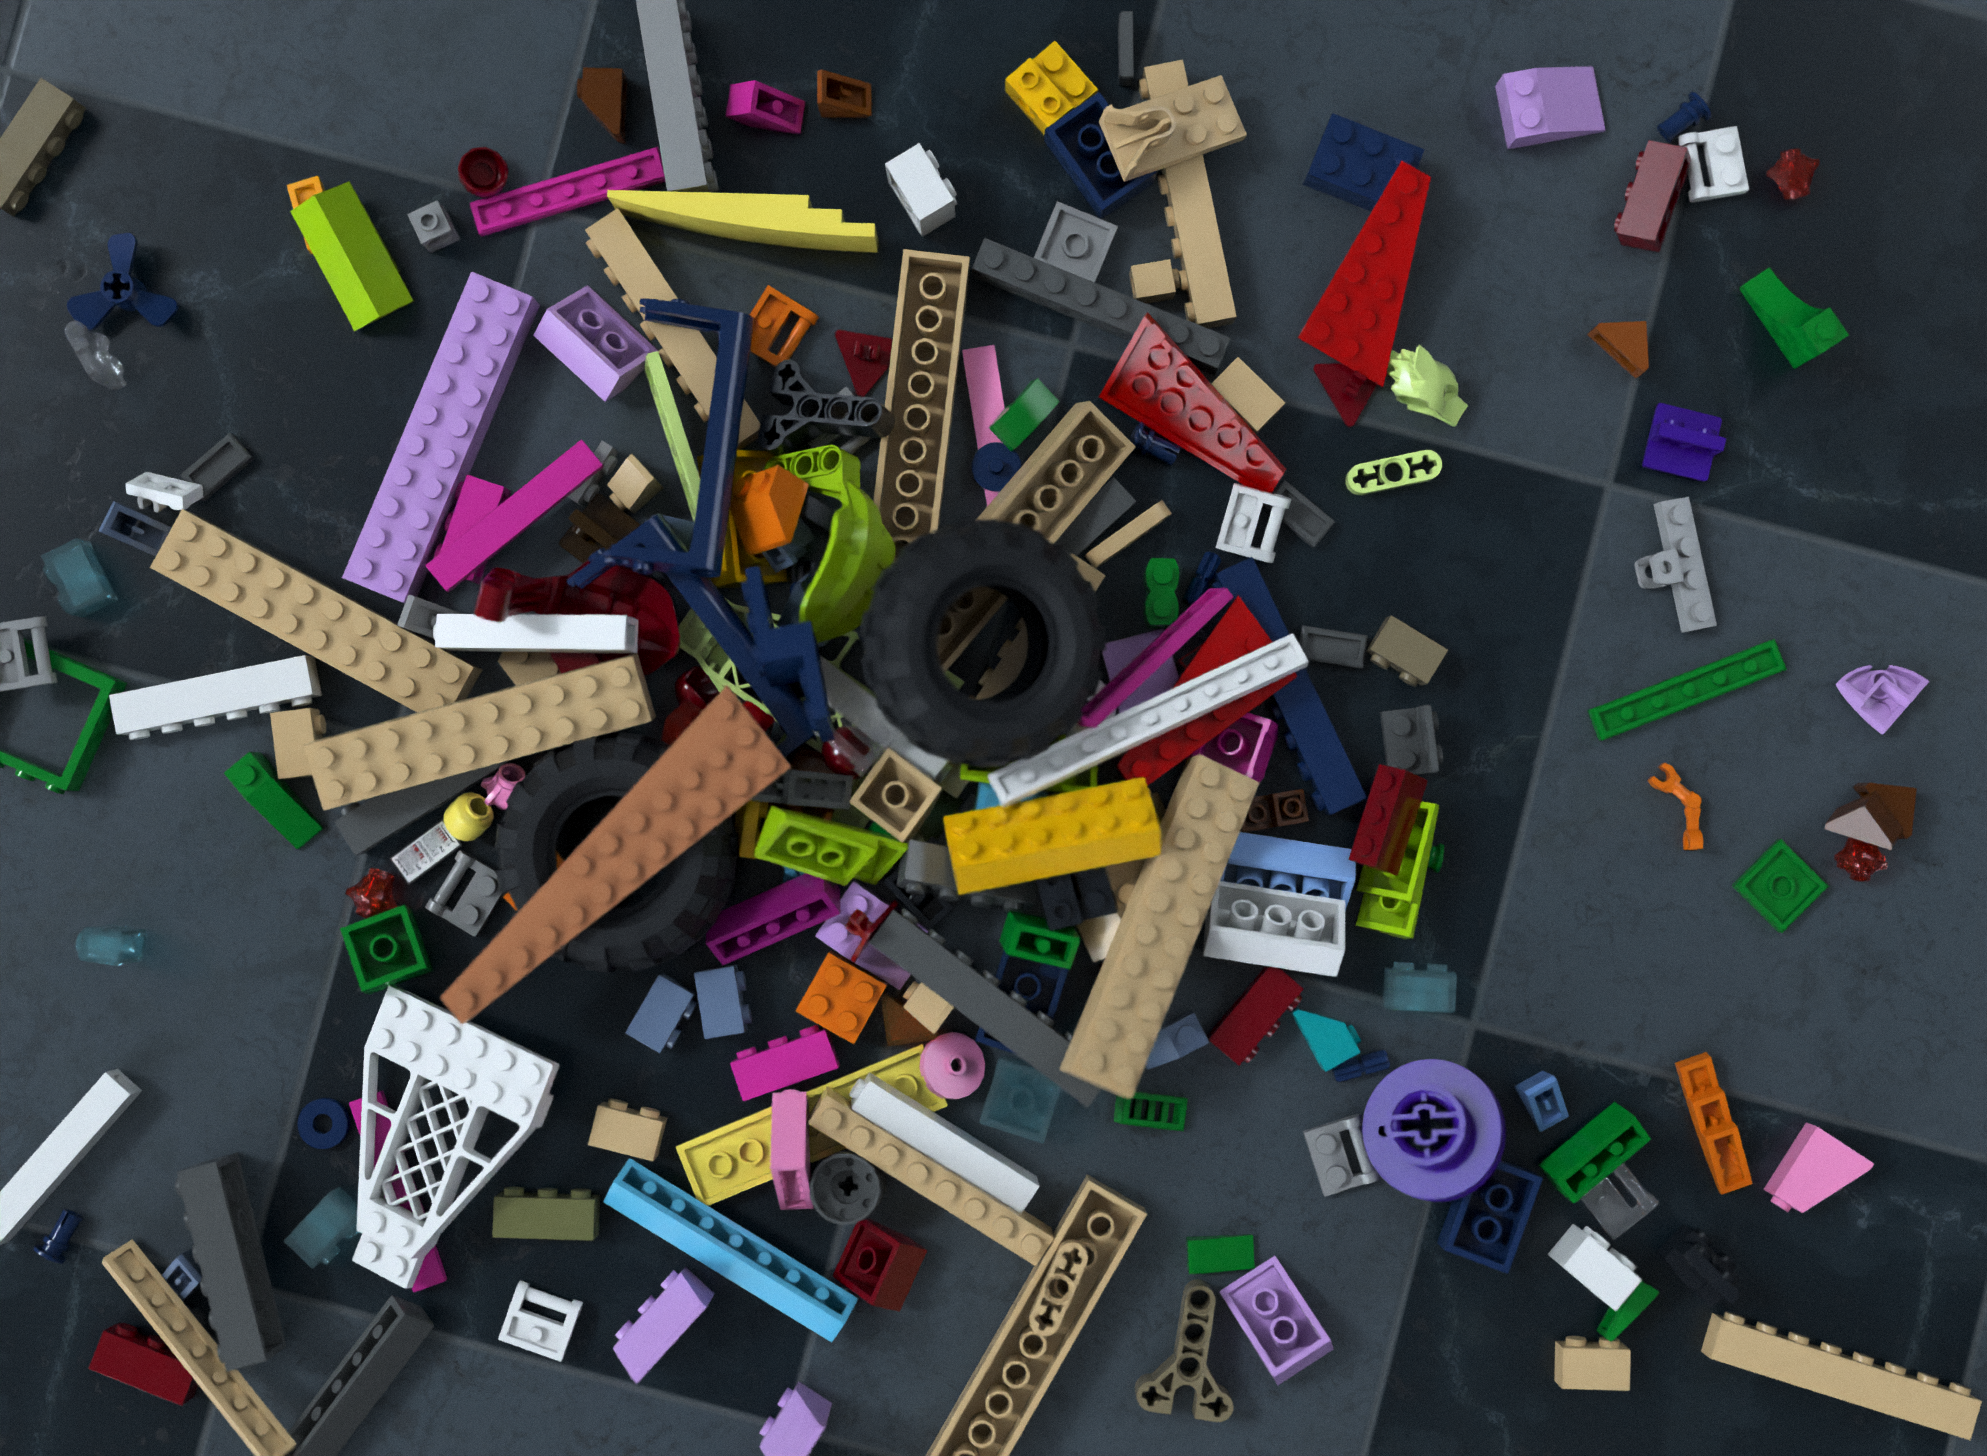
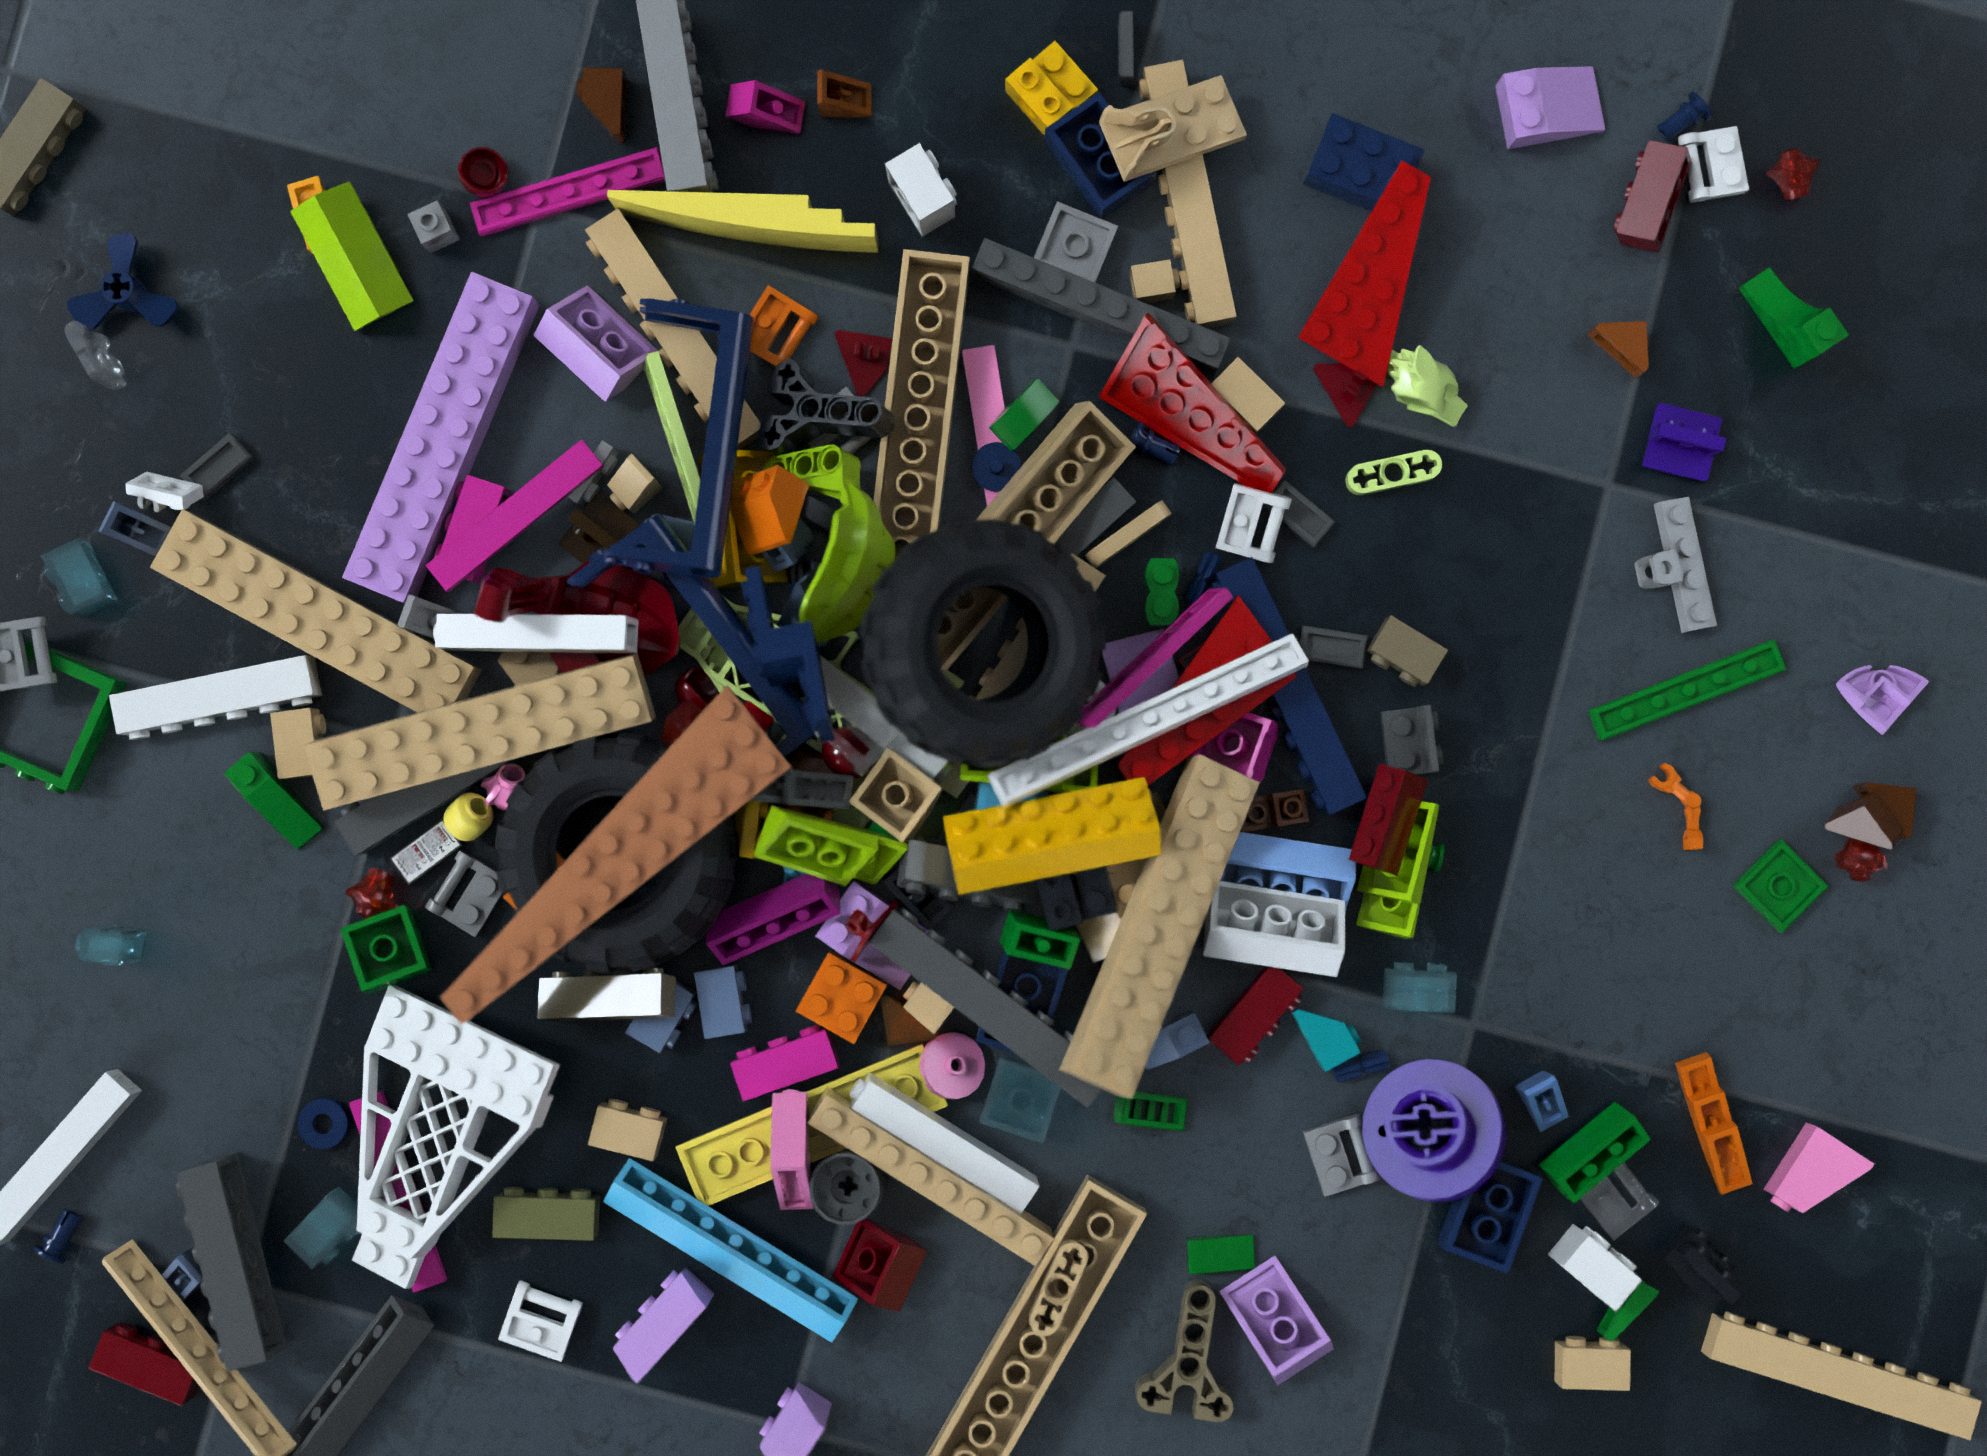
none -> dark tan brick [538,968,676,1022]

